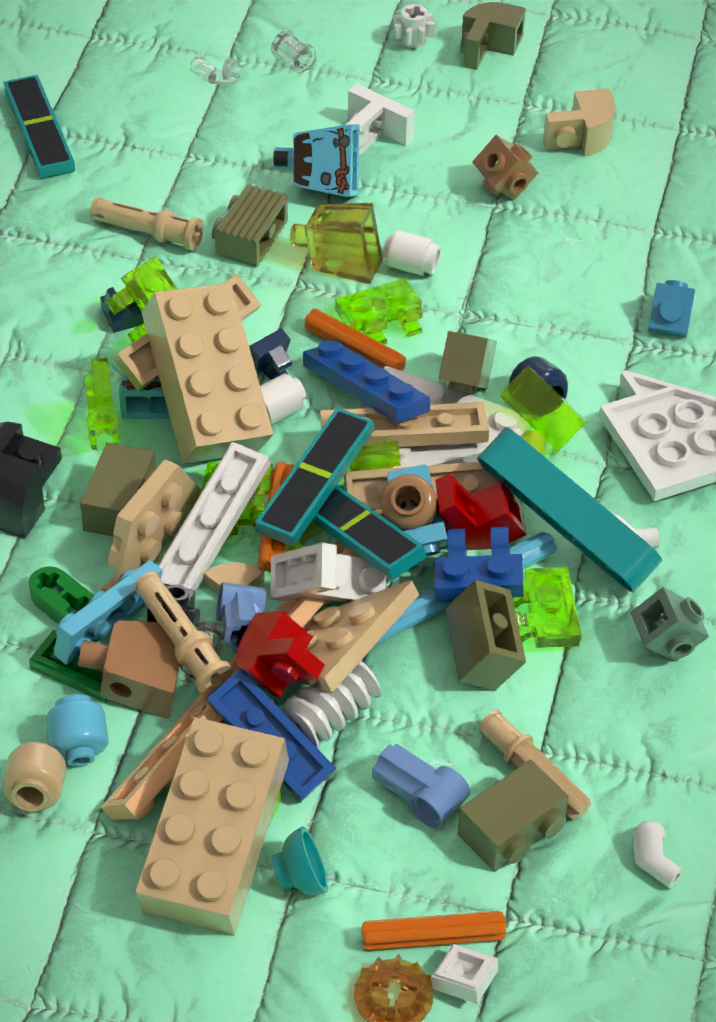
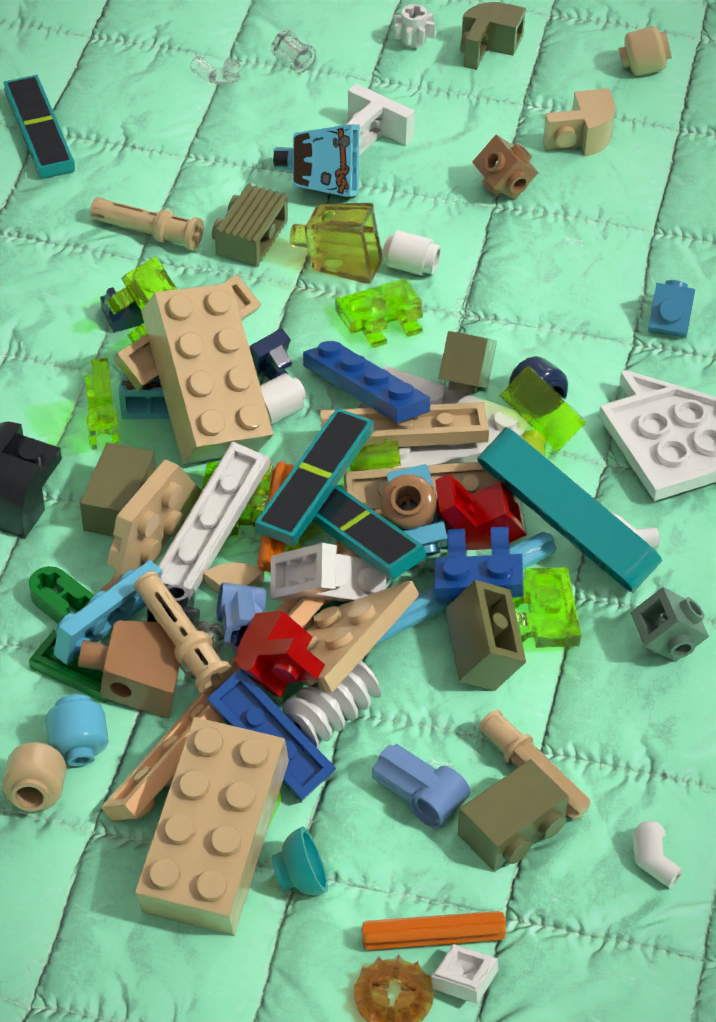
orange axle [304,309,406,371] -> none
none -> tan head [618,26,672,77]

